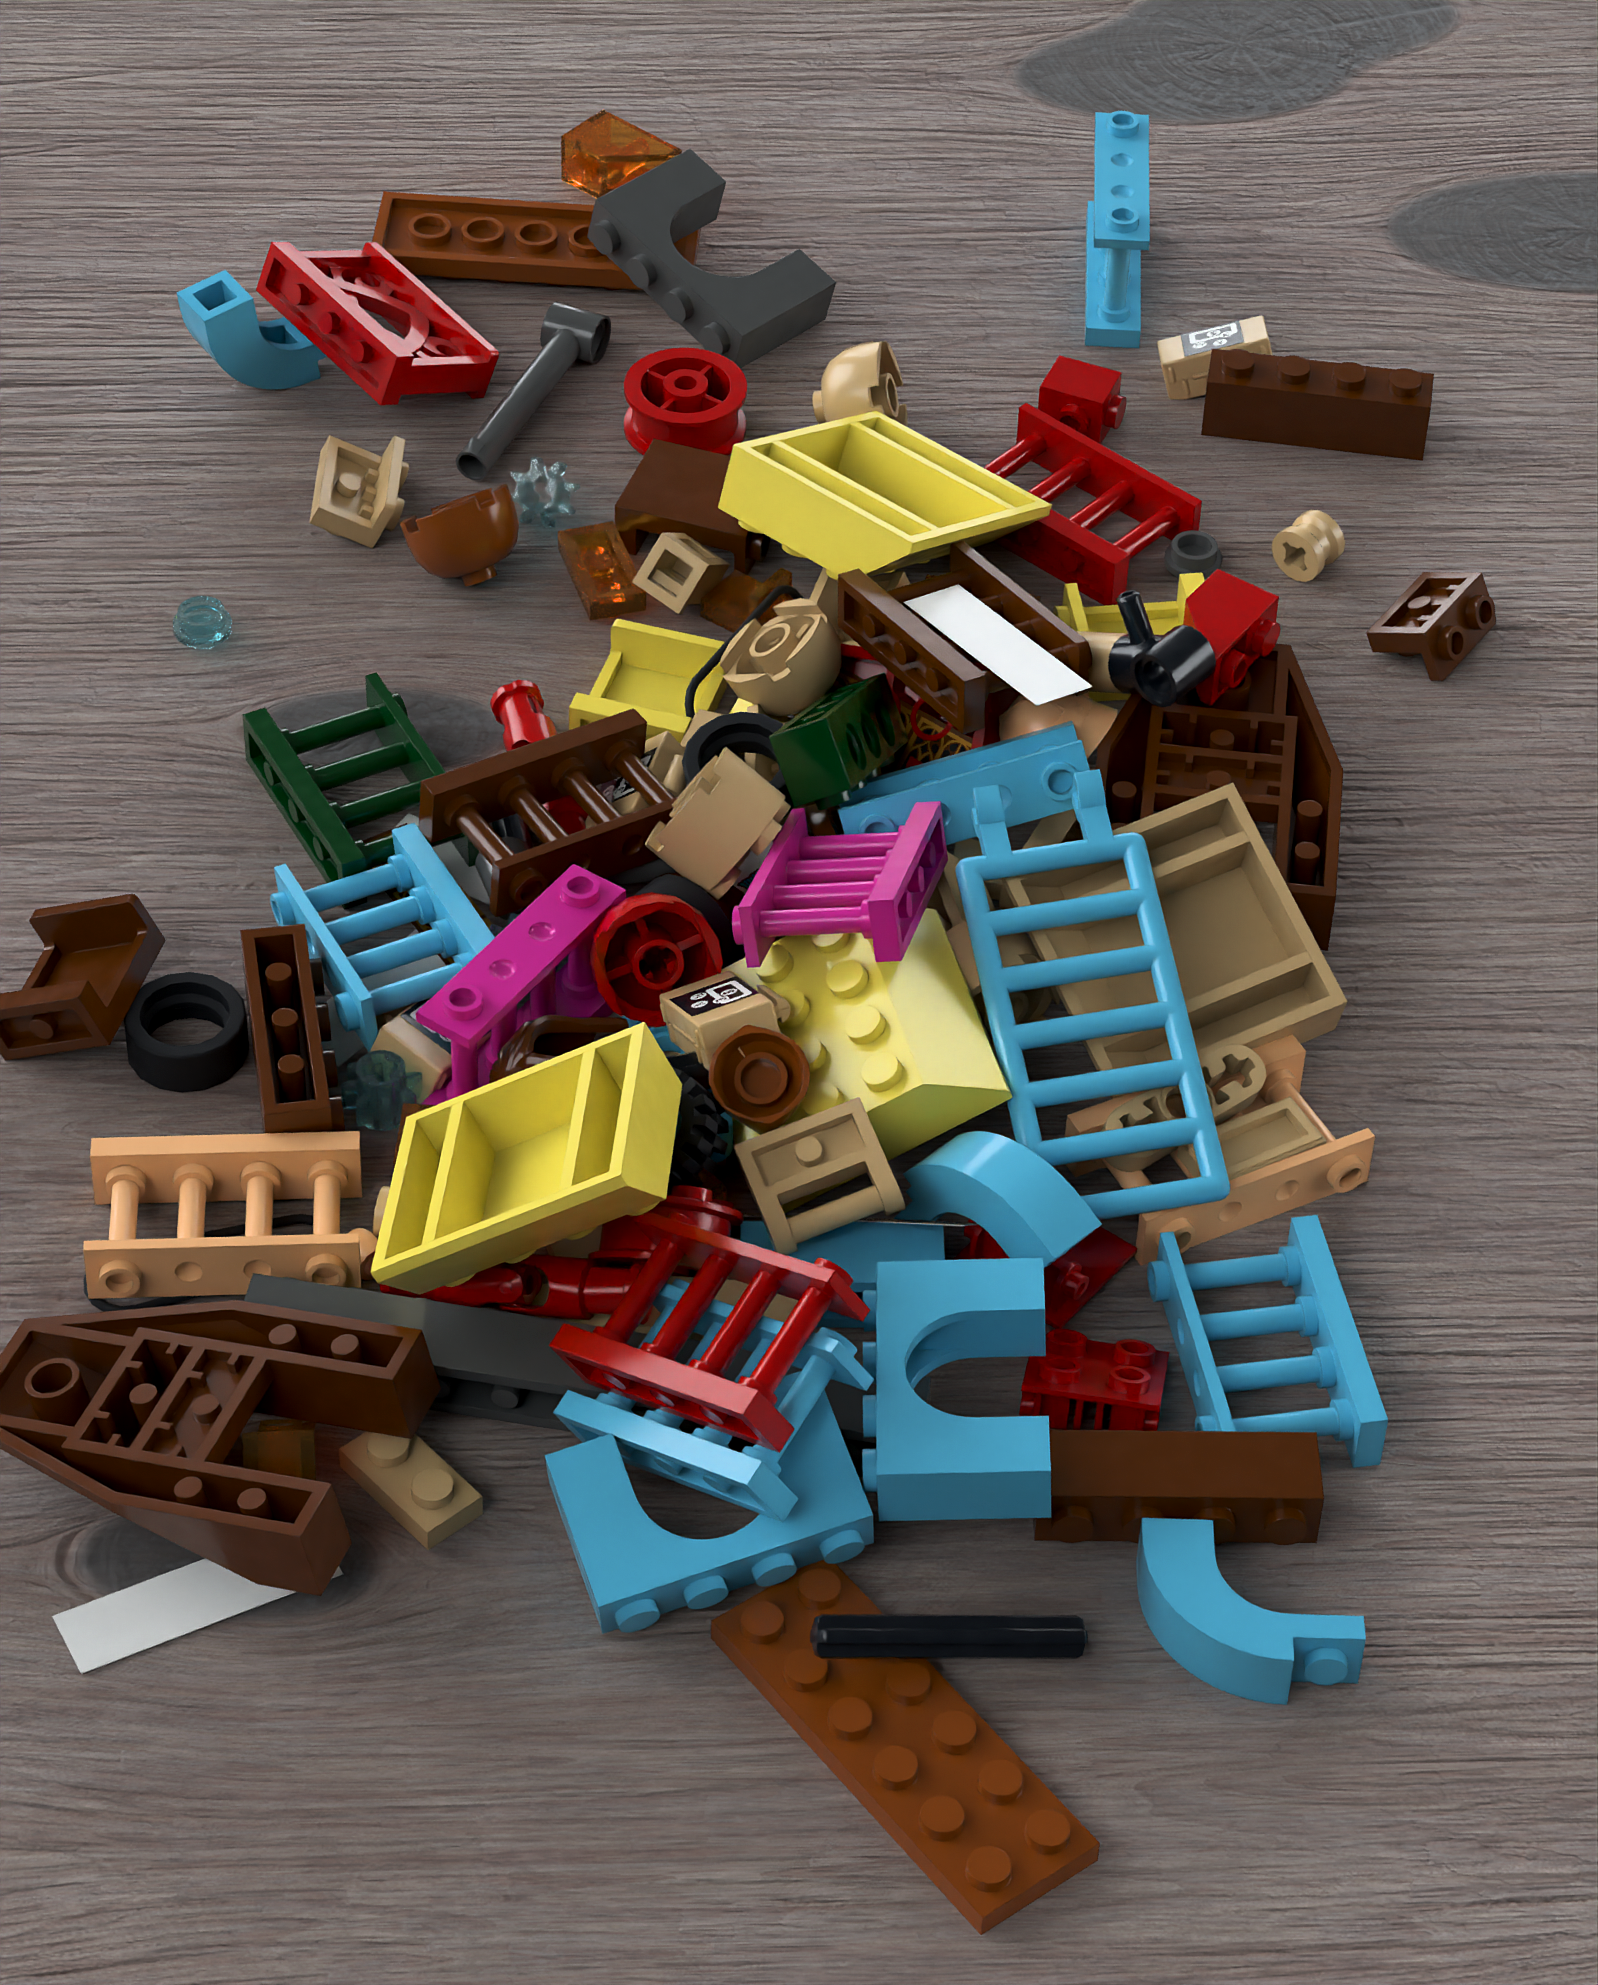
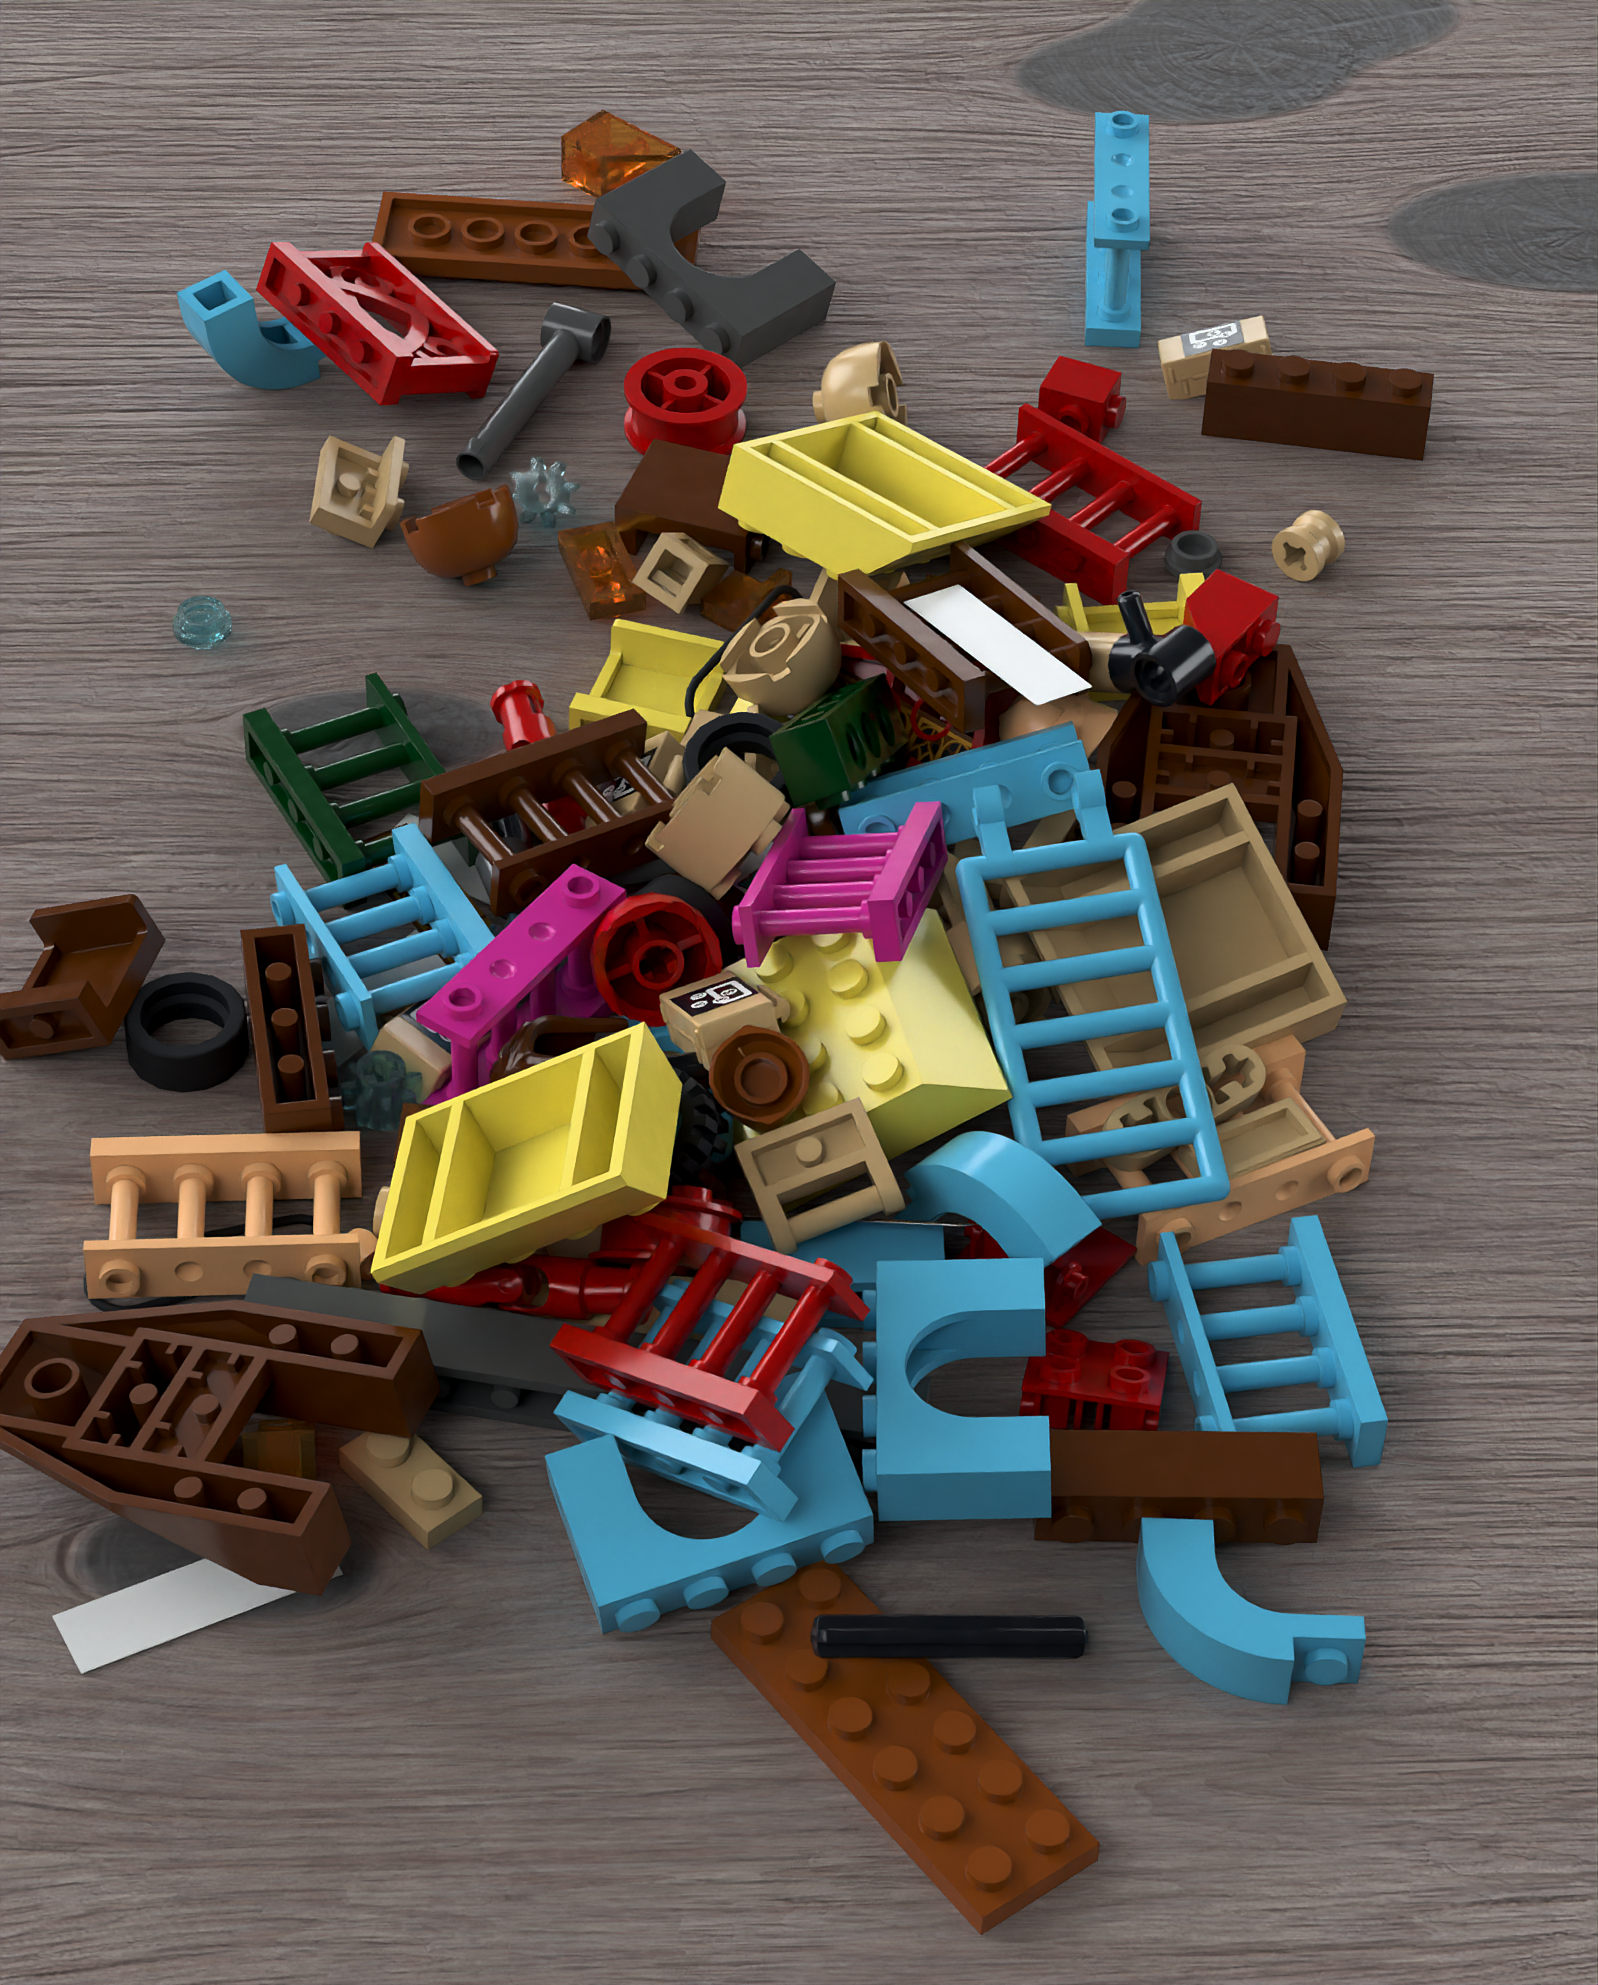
reddish brown bracket [1366,572,1496,681] -> none

